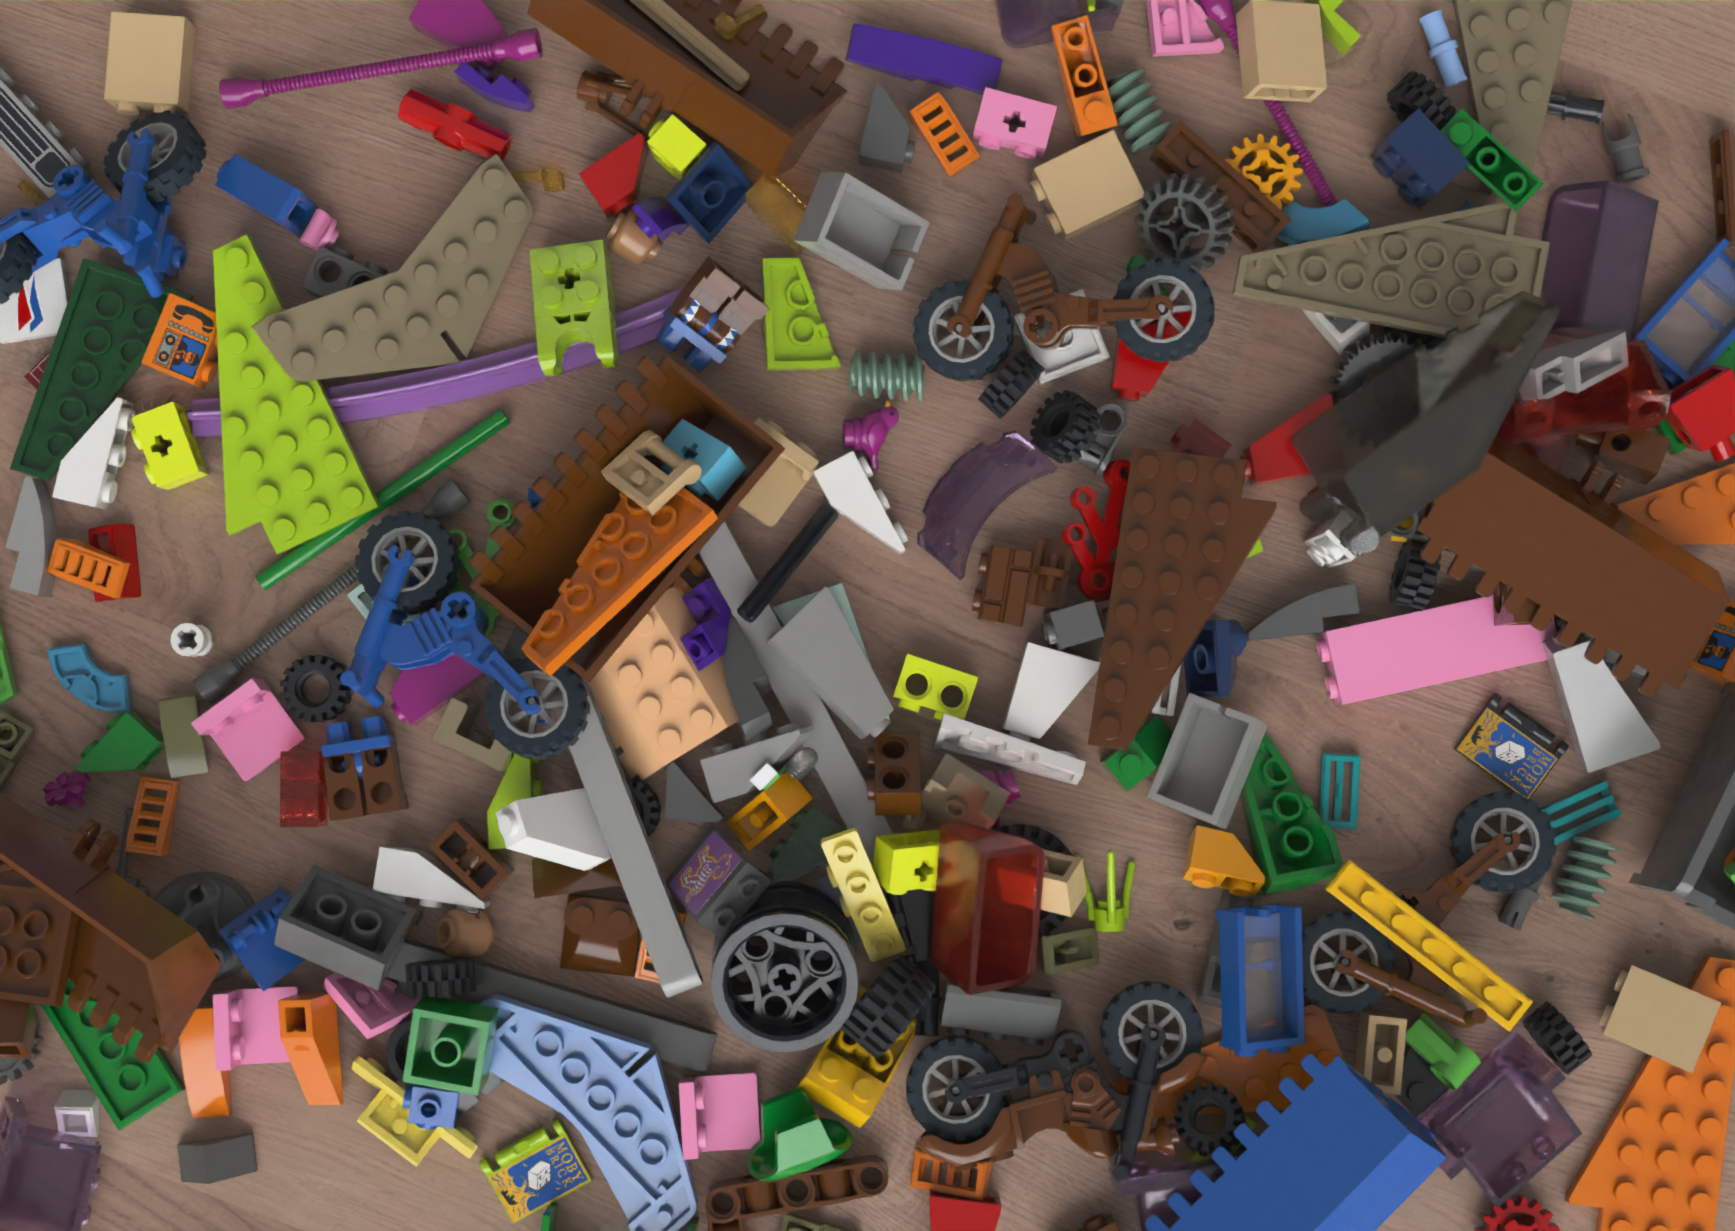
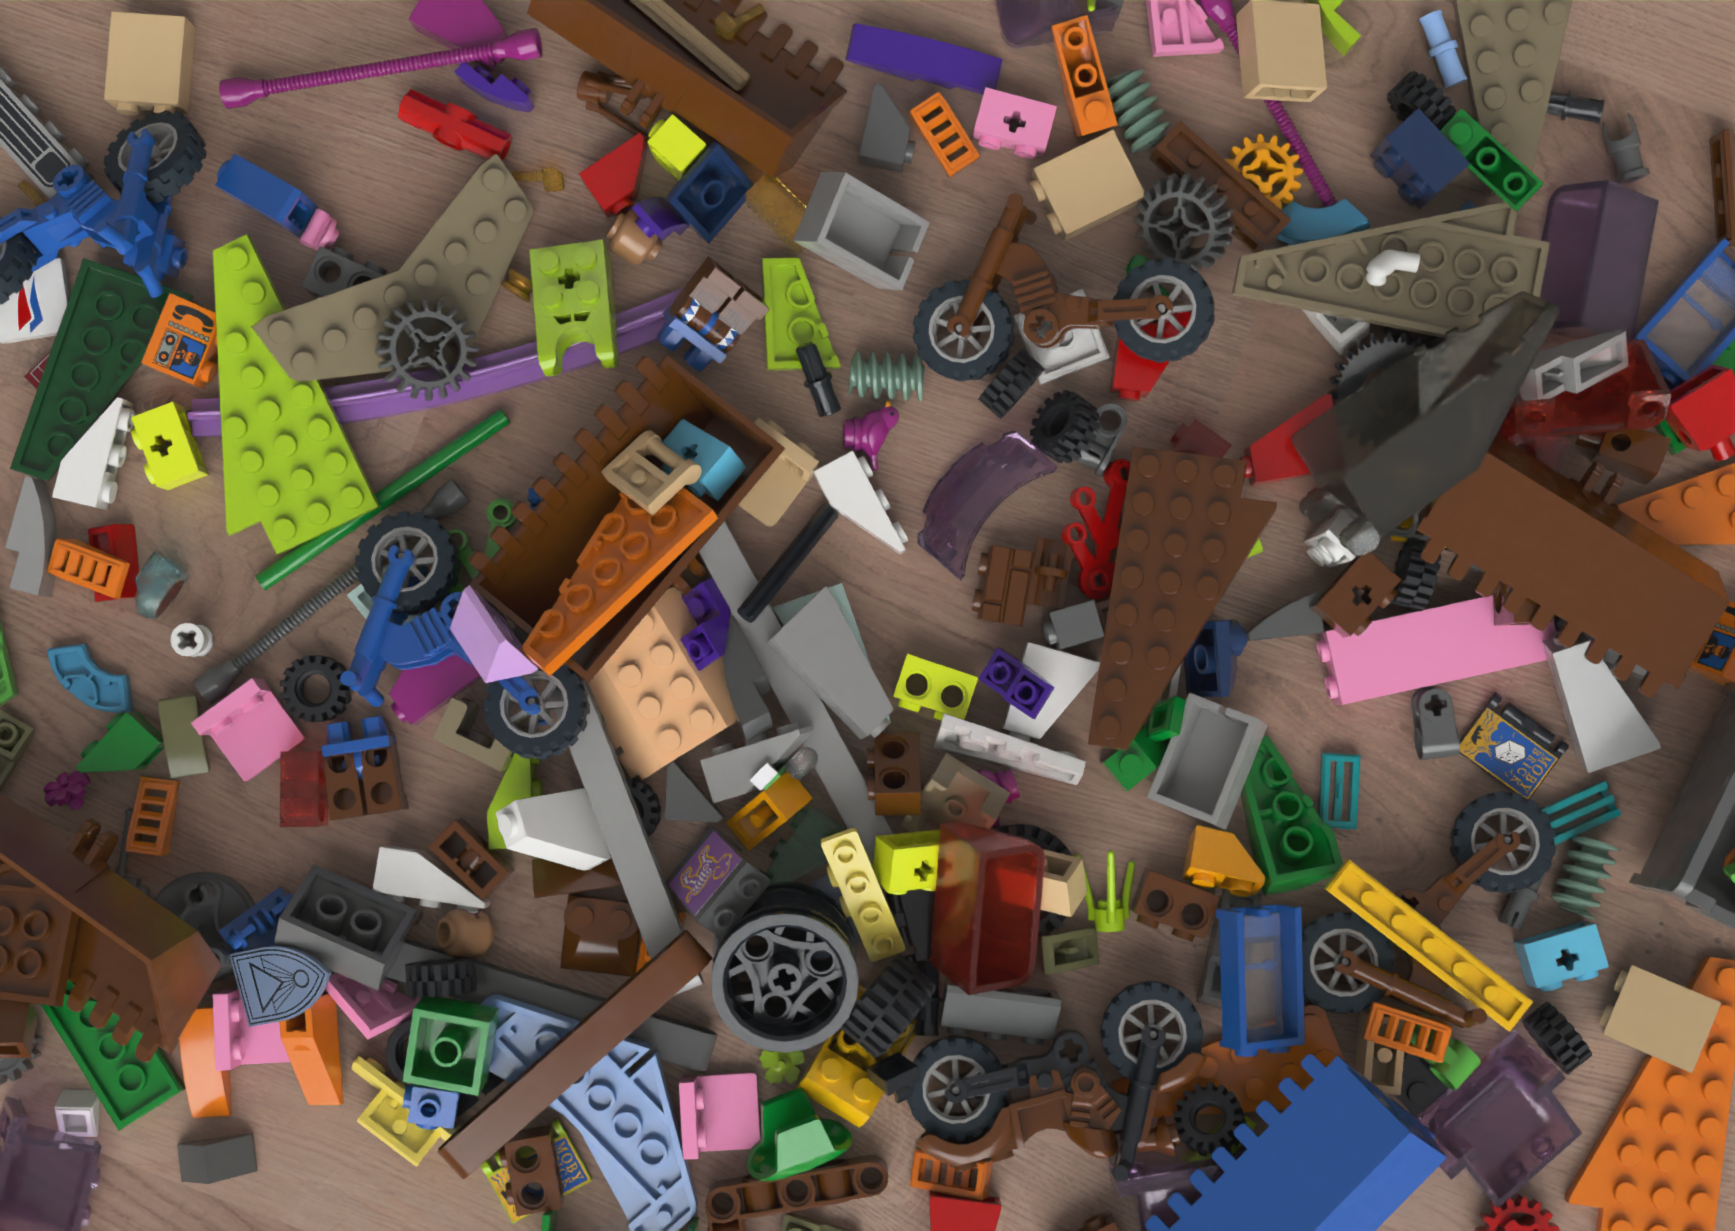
none -> clear light blue rock [134,552,189,618]
none -> sand blue shield [229,945,331,1027]
none -> dark grey gear [375,298,479,401]
none -> reddish brown beam [437,929,713,1179]
none -> lavender slope [450,585,539,683]
none -> reddish brown brick [499,1125,565,1217]
none -> pearl gold bush [500,269,533,302]
none -> lime plant [759,1050,805,1084]
none -> black axle [796,342,841,417]
none -> black tile [866,1052,920,1104]
none -> dark purple slope [978,647,1055,719]
none -> reddish brown brick [1130,868,1220,942]
none -> green tile [1147,696,1186,742]
none -> reddish brown brick [1310,549,1401,638]
none -> orange slope [1362,1001,1452,1063]
none -> white arm [1366,250,1420,286]
none -> dark grey piece [1411,687,1460,760]
none -> medium azure brick [1513,920,1609,992]

